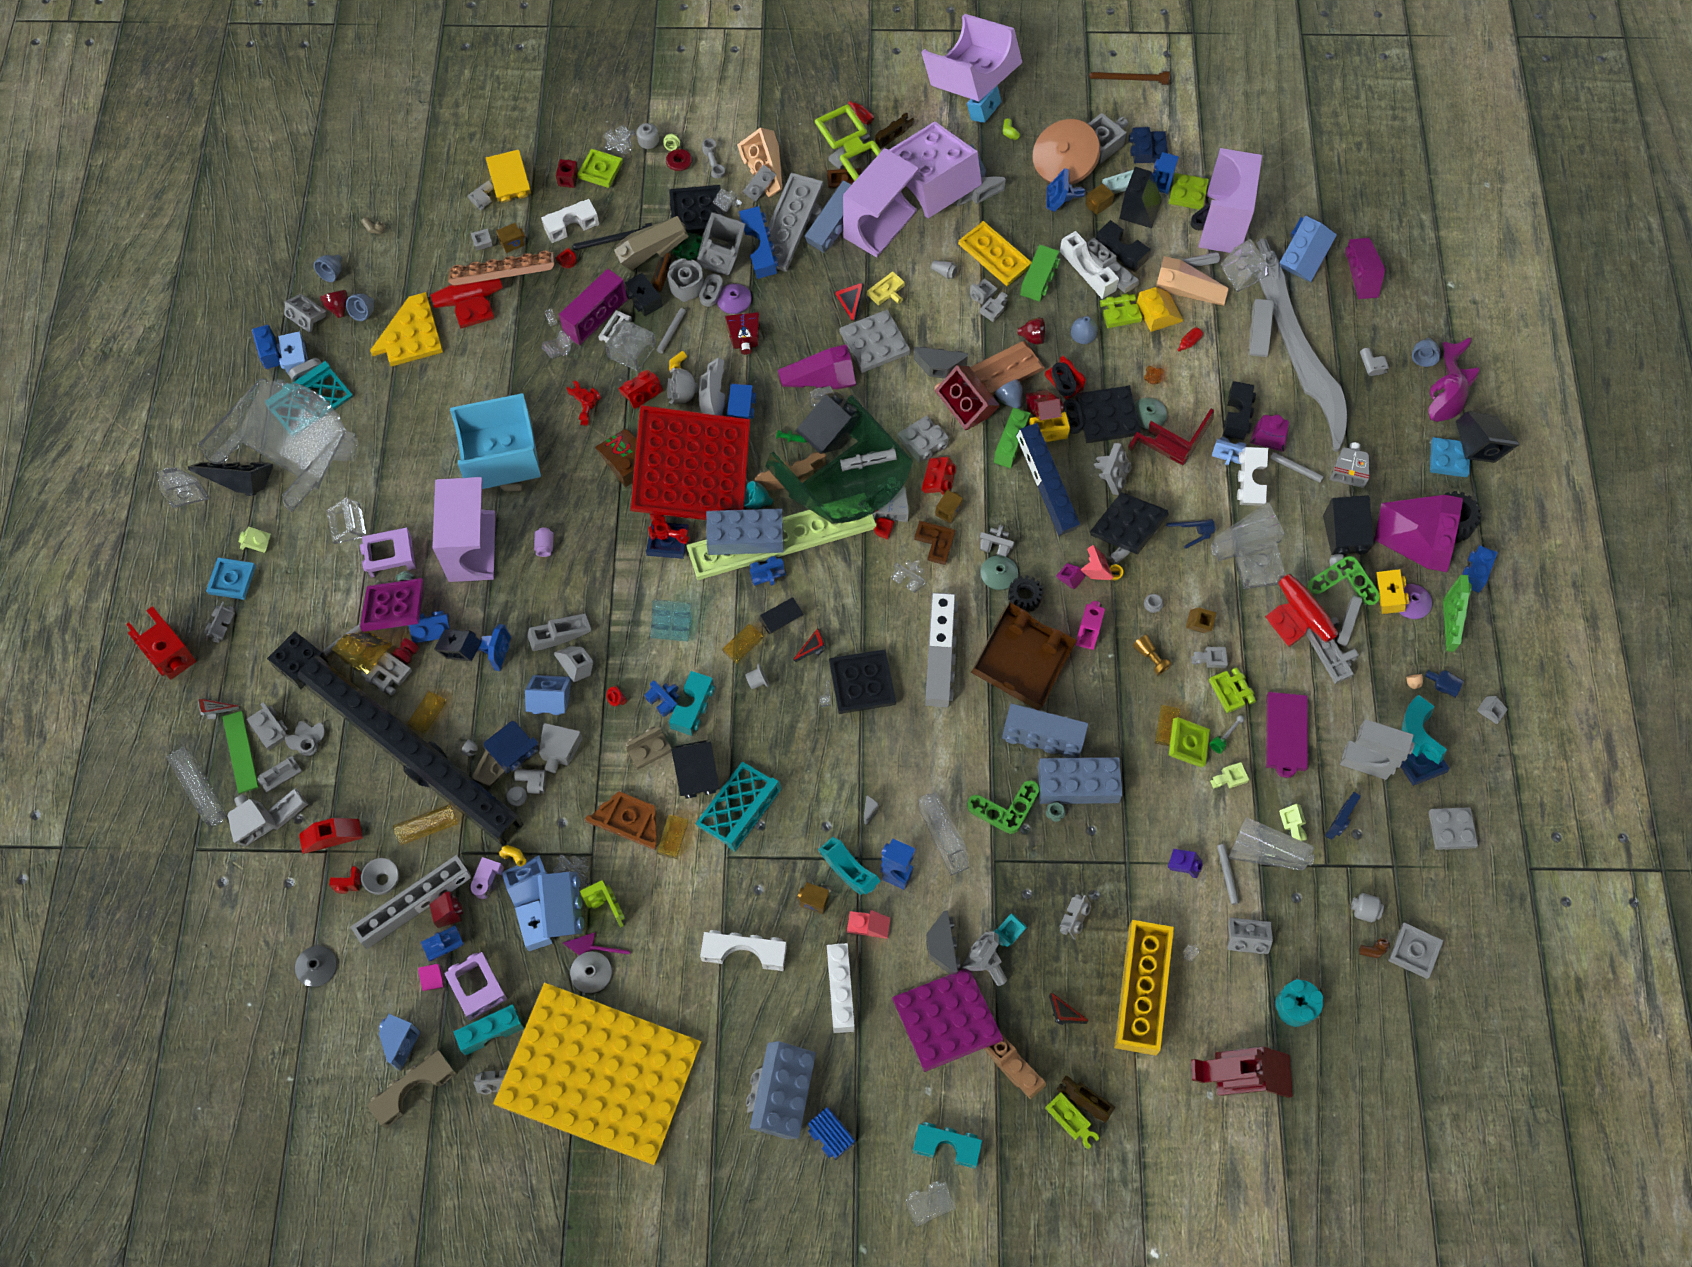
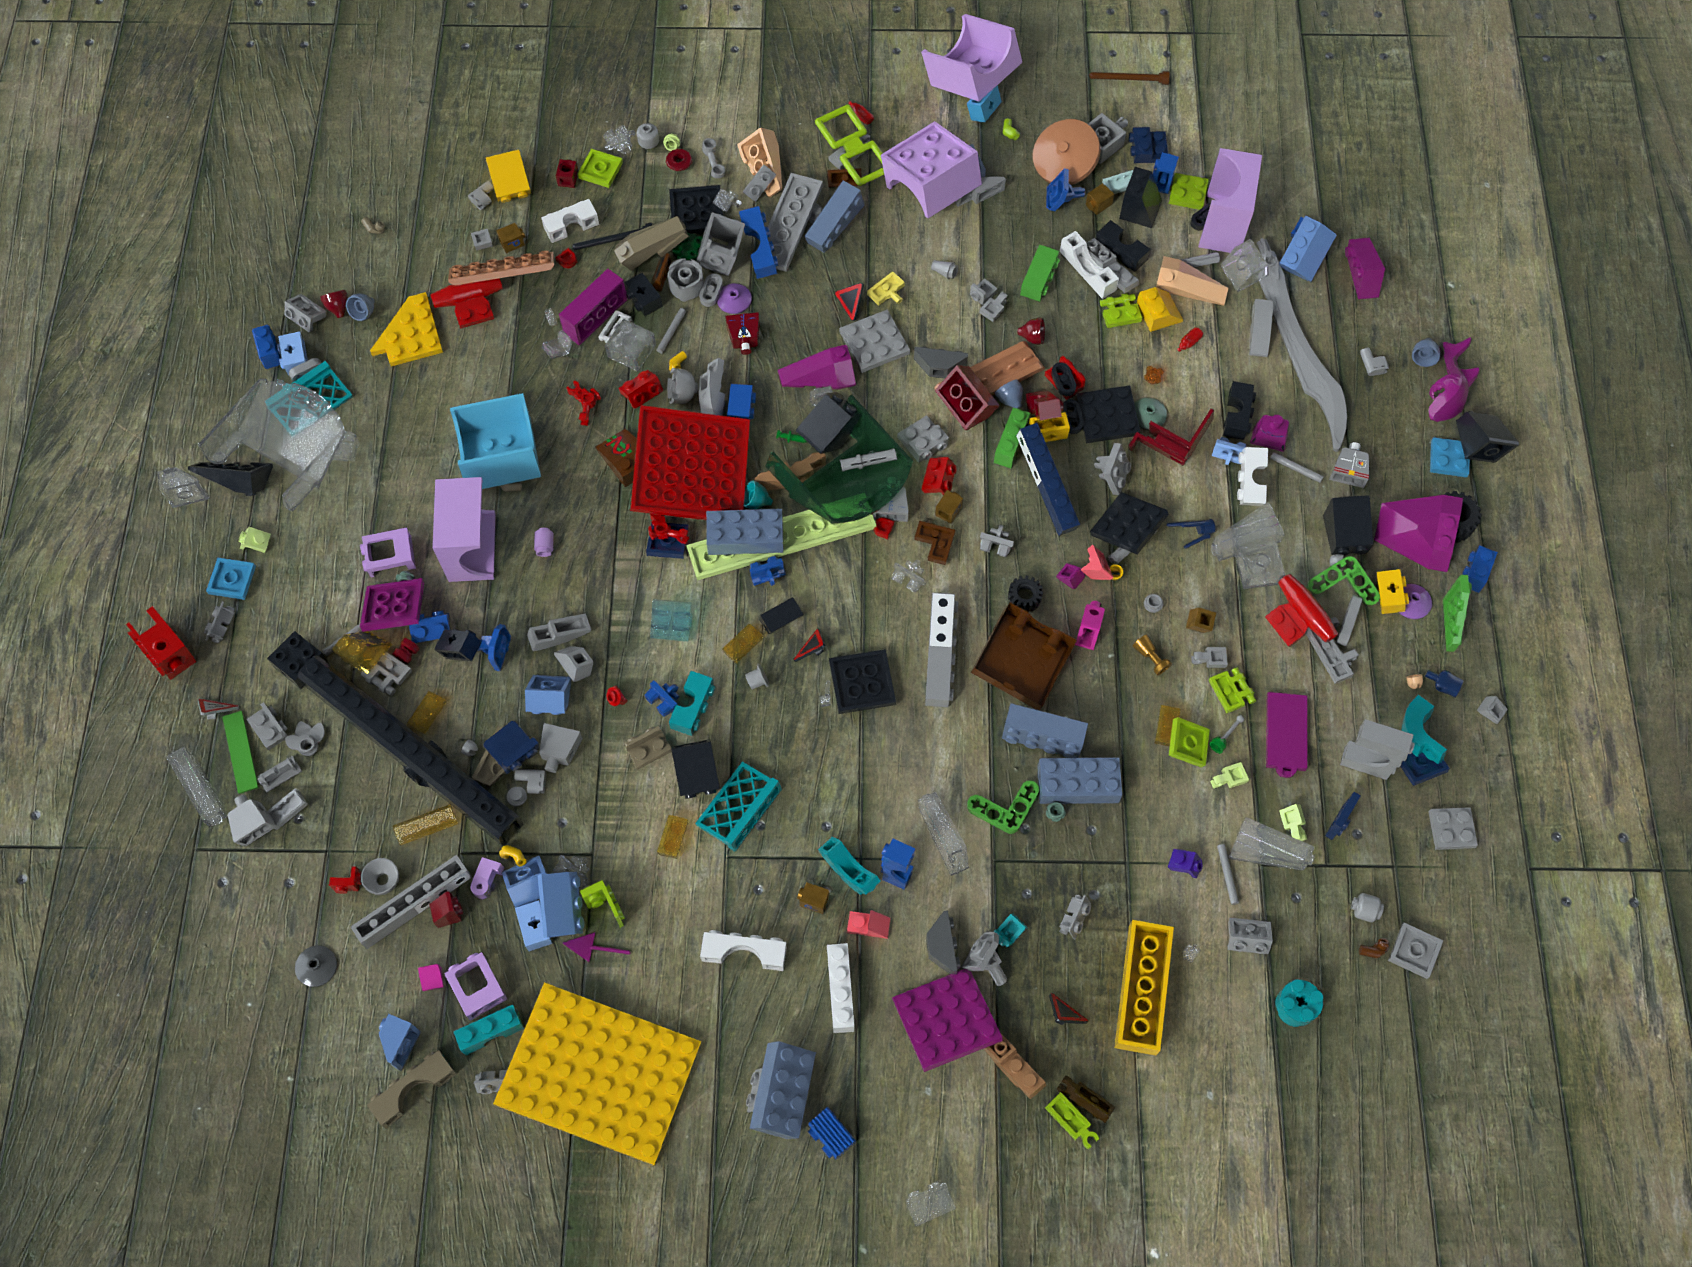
red slope [299,818,363,854] -> none
sand blue helmet [314,255,342,282] -> none
clear tile [327,498,366,544] -> none
blue hips [421,926,464,962] -> none
light grey dish [570,952,612,994] -> none
dark orange wing [585,791,657,850] -> none
lavender container [843,148,919,257] -> none
light grey slope [864,796,879,825] -> none
dark brown plate [875,113,914,149] -> none
teal arch [912,1122,982,1169] -> none
yellow plate [958,221,1032,286] -> none
sand green dish [980,555,1018,590] -> none
sand blue helmet [1070,316,1098,344] -> none
dark red piece [1191,1046,1293,1098] -> none

